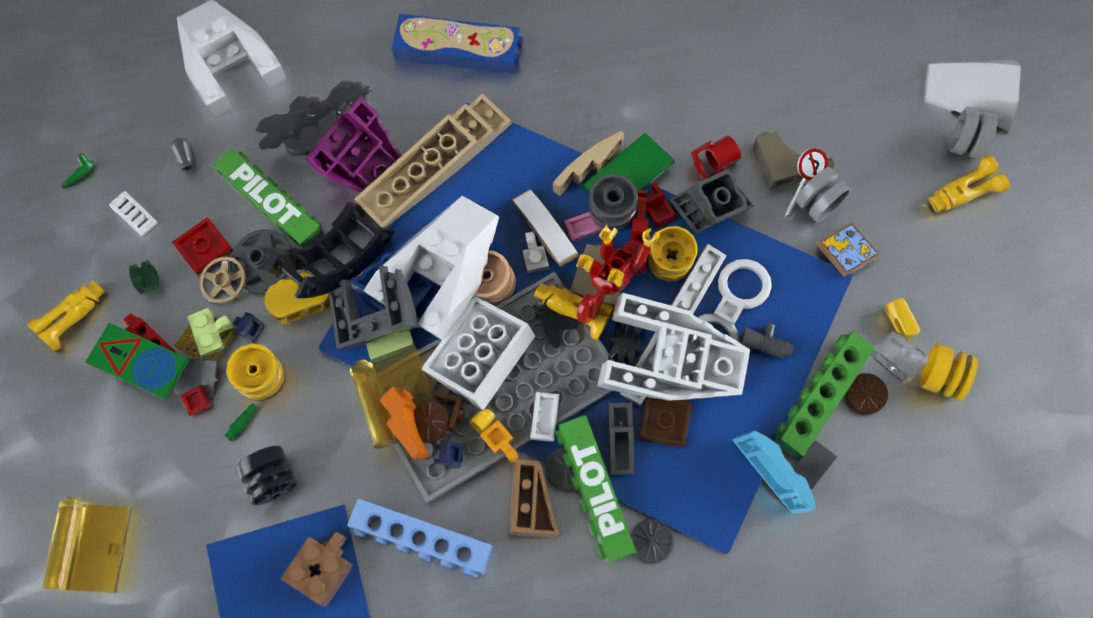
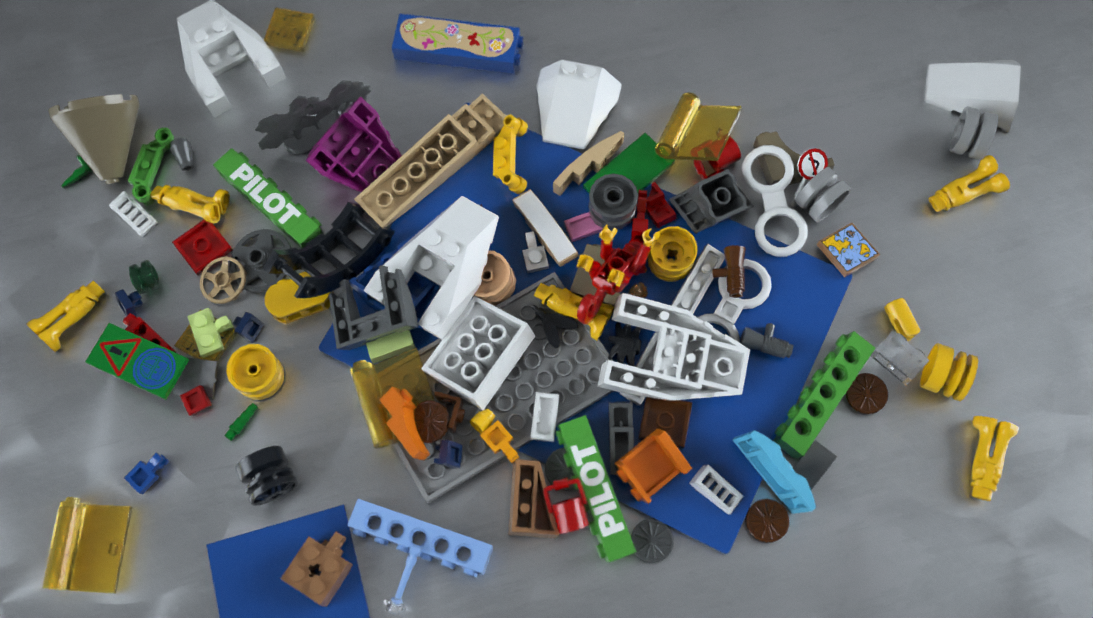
none -> dark tan cone [48,94,140,185]
none -> dark blue tile [115,289,143,316]
none -> blue plate [124,453,169,494]
none -> bright green plate [128,127,174,206]
none -> yellow piece [150,185,230,224]
none -> clear yellow tile [264,7,315,52]
none -> light blue piece [384,544,422,615]
none -> yellow plate [493,114,528,194]
none -> white wedge [537,60,621,150]
none -> red piece [543,478,589,534]
none -> orange panel [614,428,692,504]
none -> clear orange piece [628,282,648,299]
none -> clear yellow door [655,92,742,161]
none -> white slope [689,465,744,515]
none -> reddish brown piece [713,245,746,298]
none -> white bar [742,145,808,257]
none -> reddish brown wheel [746,499,789,542]
none -> yellow piece [970,416,1019,501]

